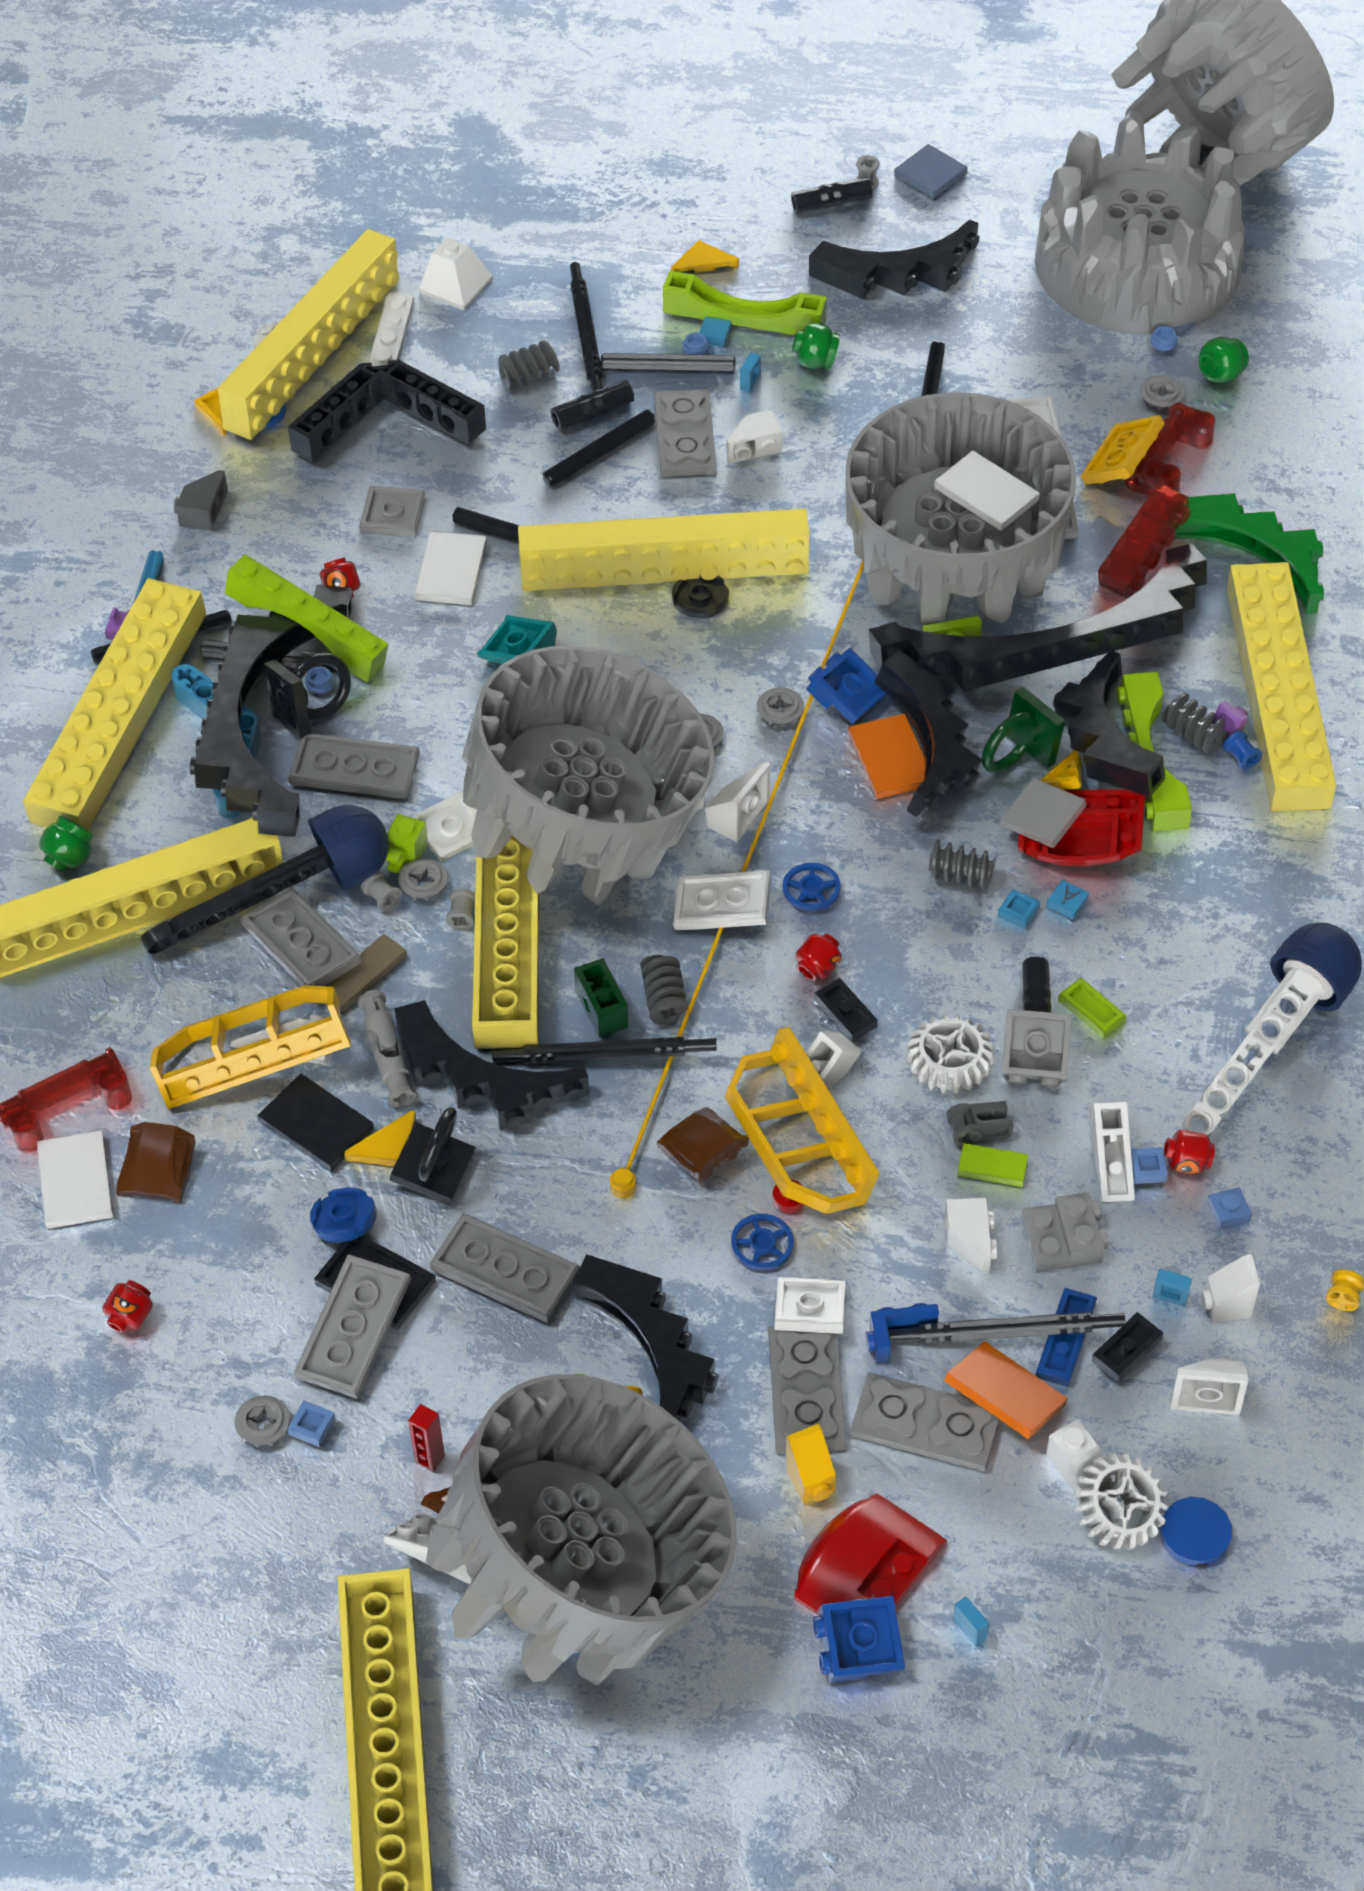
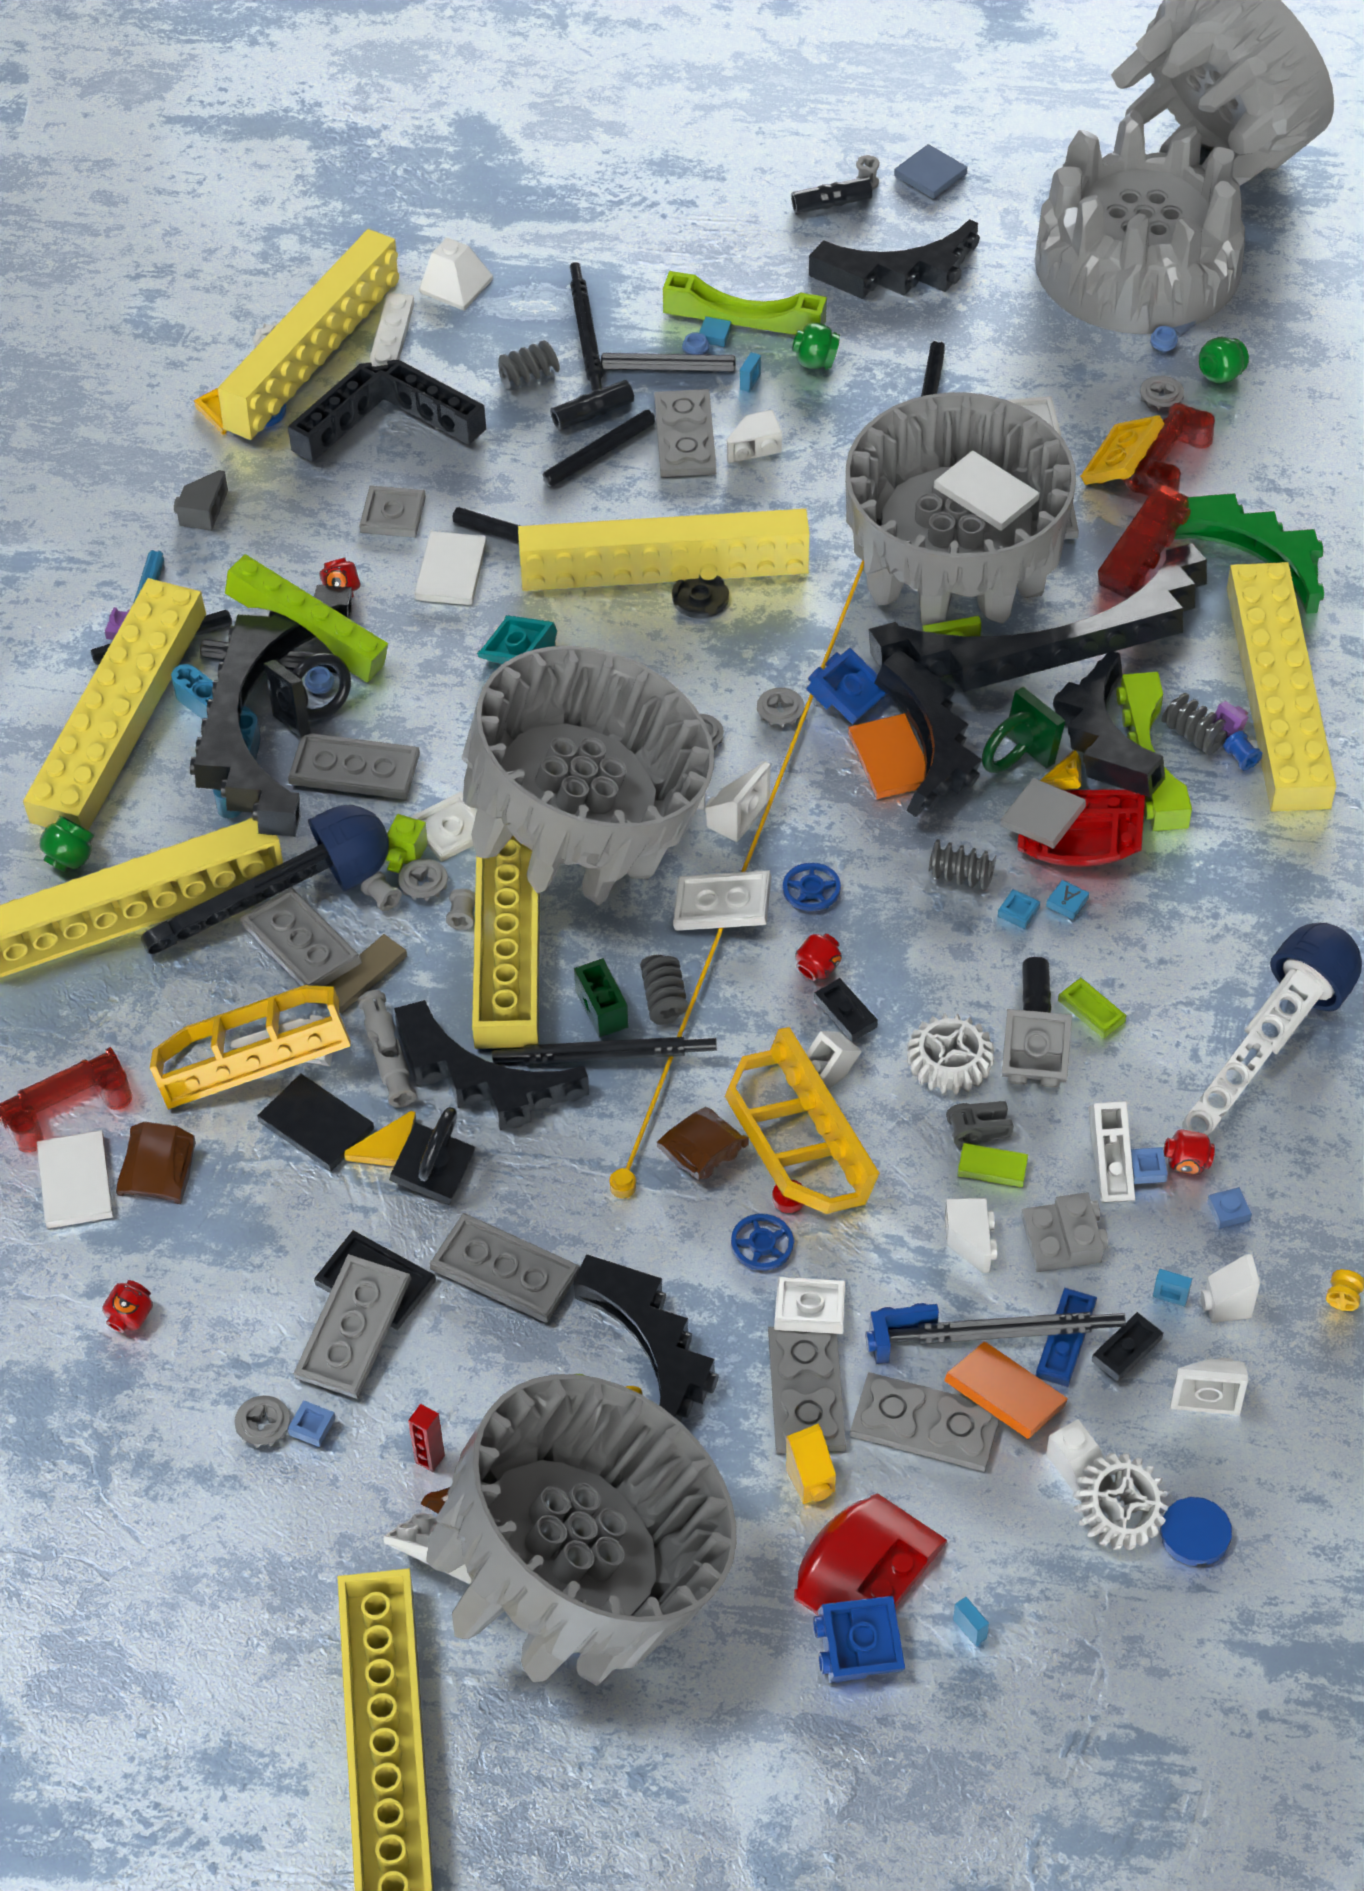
blue tile [310,1187,377,1243] -> none
yellow tile [671,240,739,273] -> none

